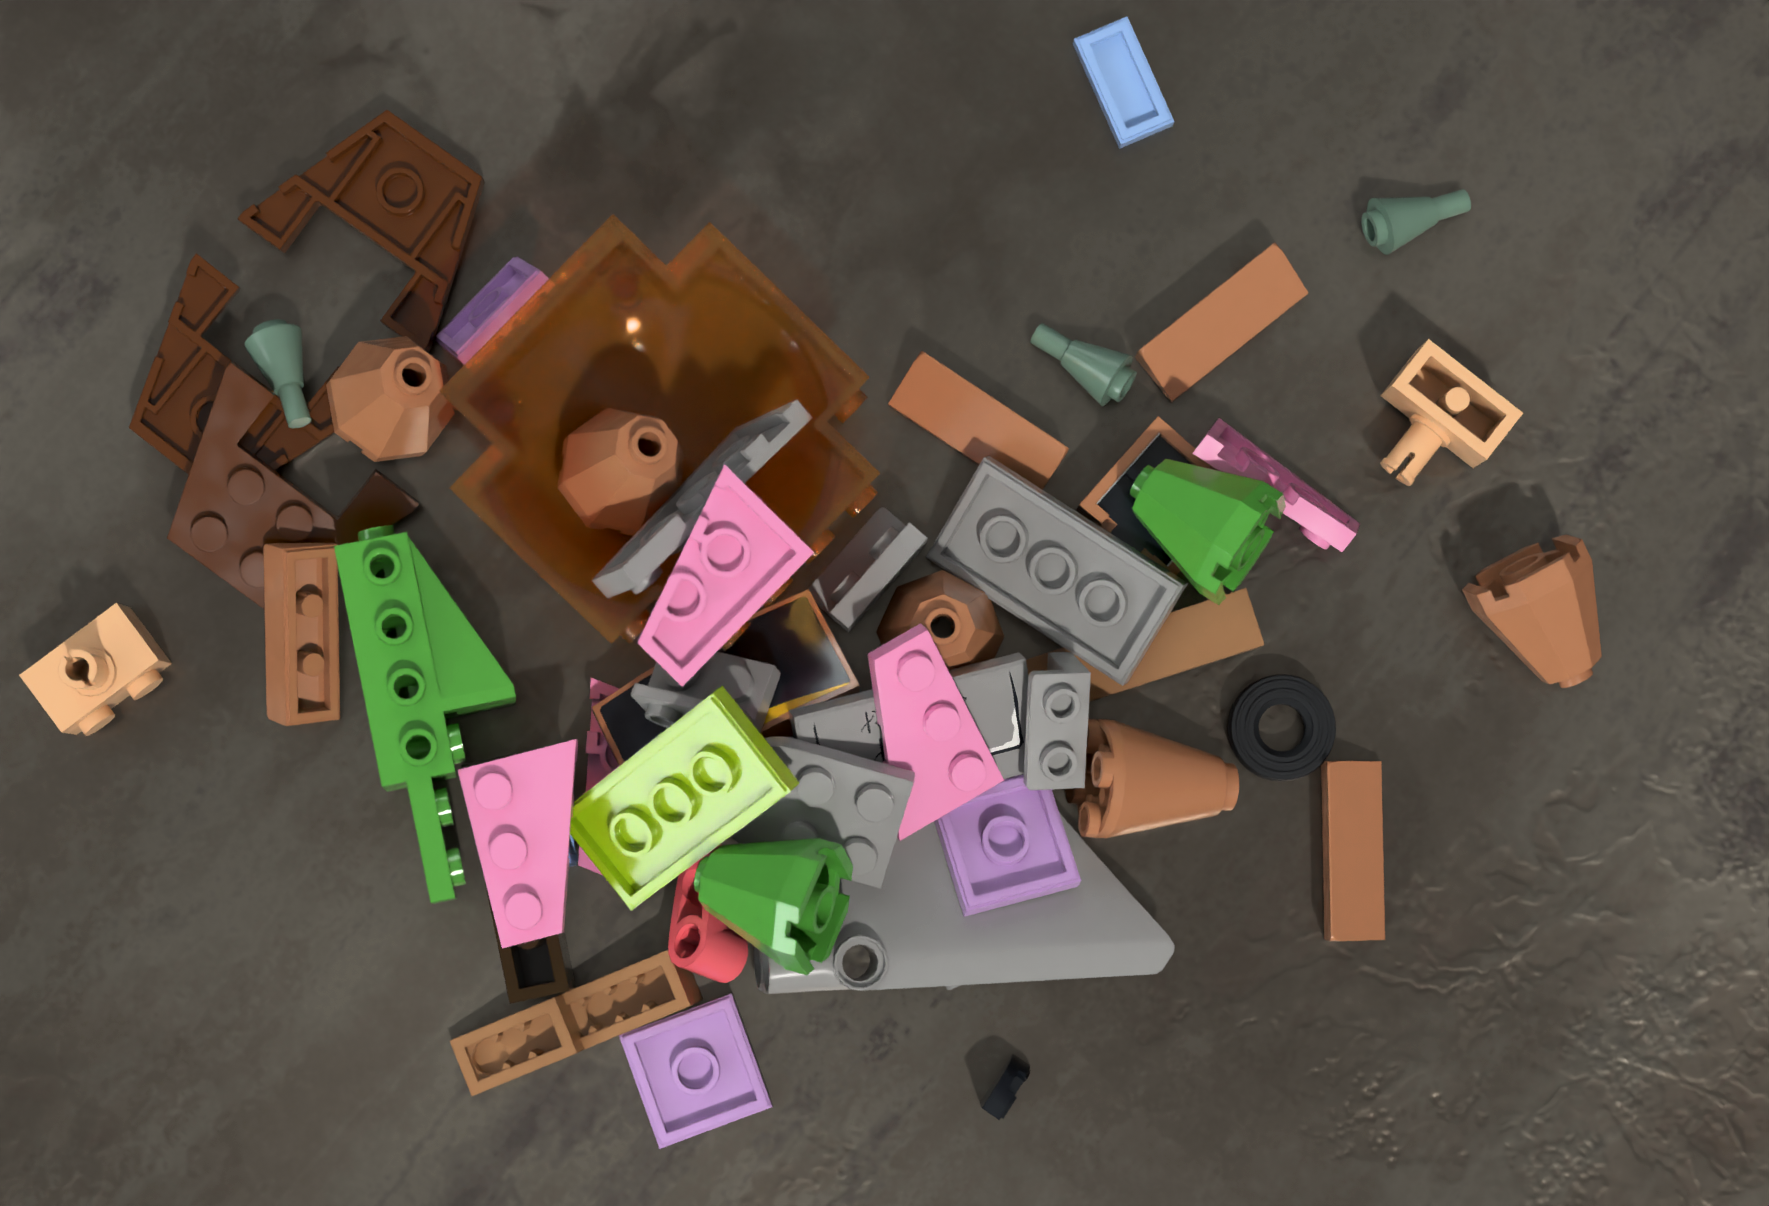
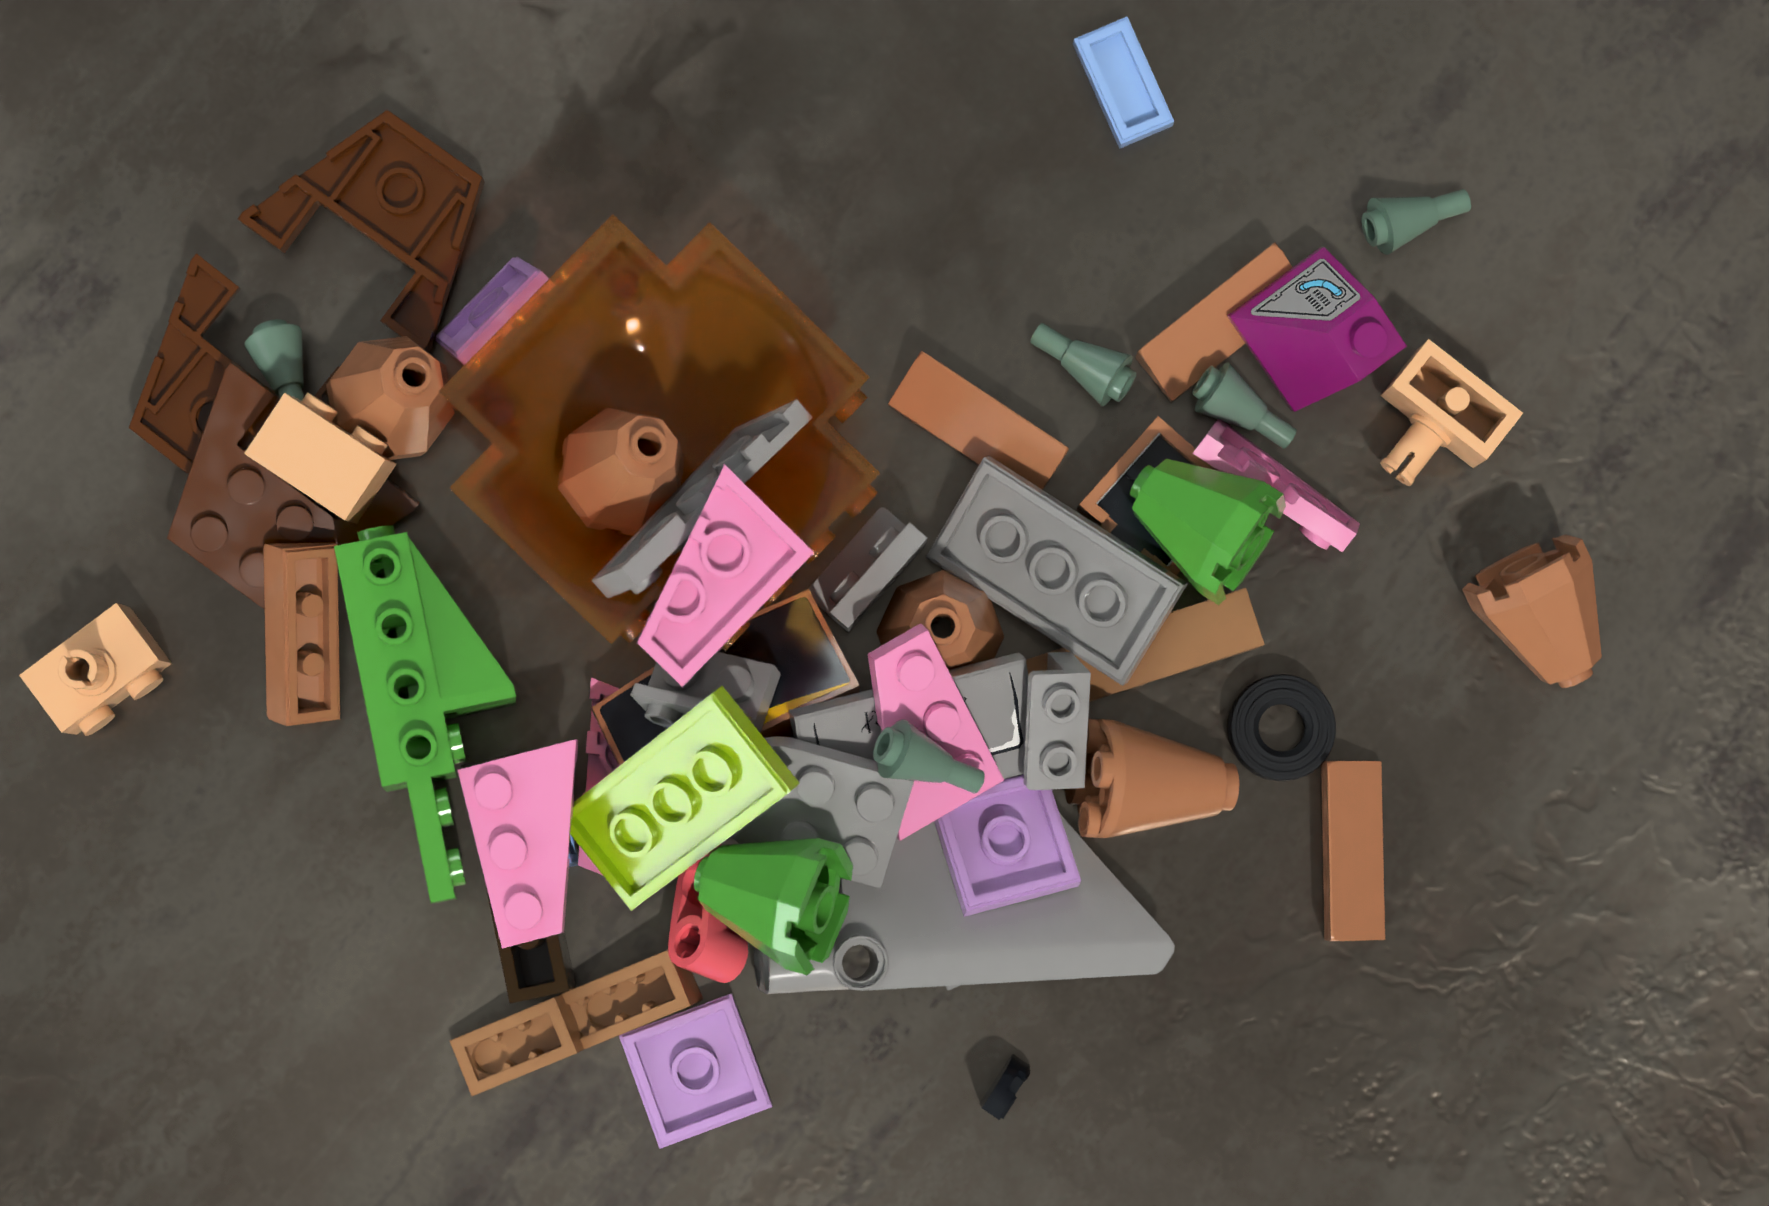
none -> light nougat brick [244,392,396,524]
none -> sand green cone [874,719,985,793]
none -> sand green cone [1192,362,1297,449]
none -> magenta slope [1227,247,1407,412]

